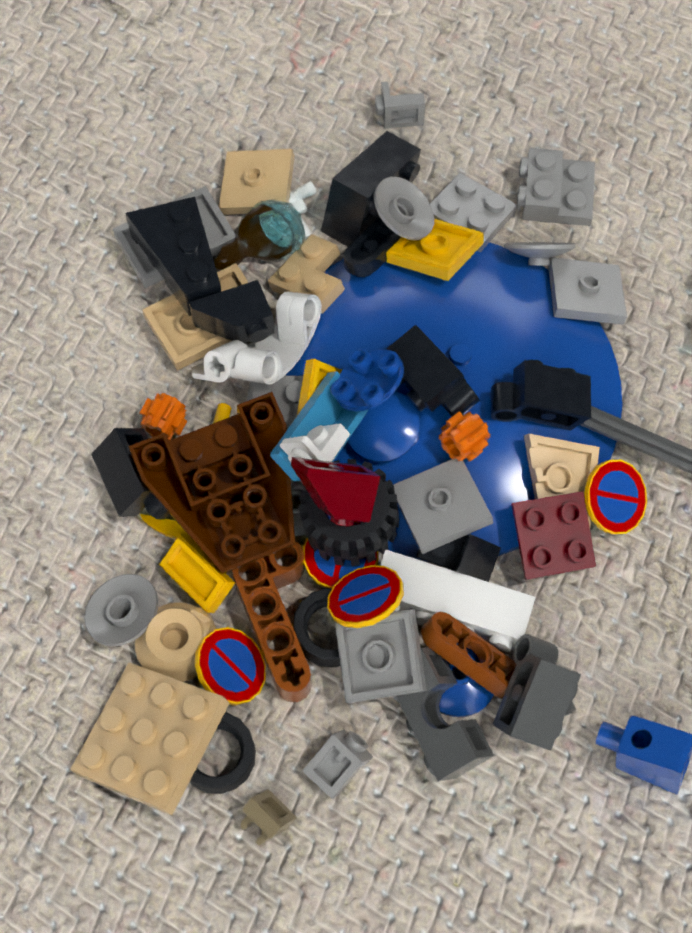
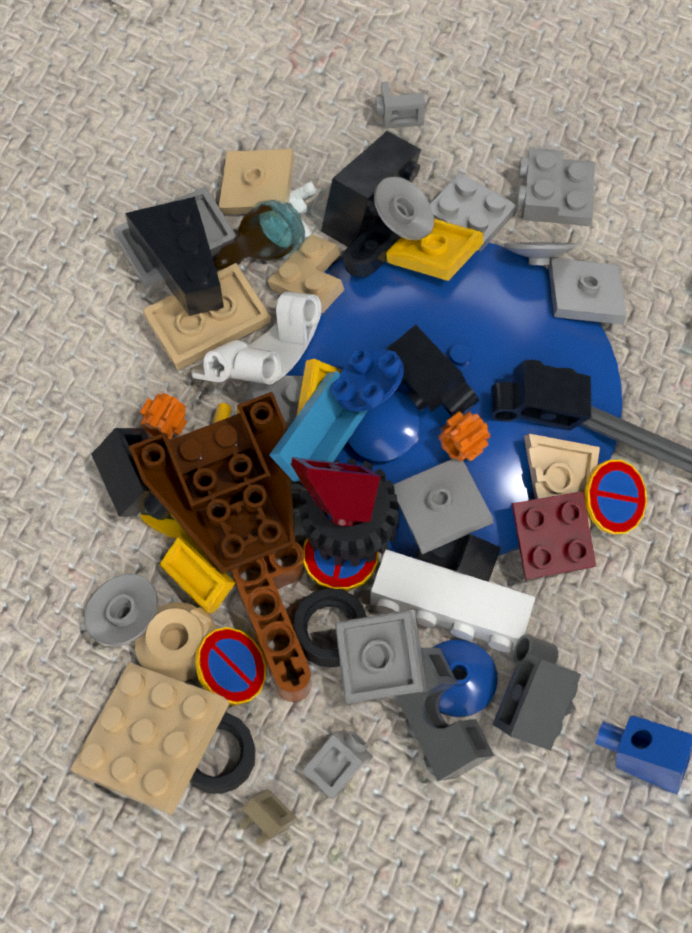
black slope [189,280,275,343] -> none
white bracket [280,423,350,463] -> none
piece [327,565,404,628] -> none
dark orange beam [421,612,516,699] -> none

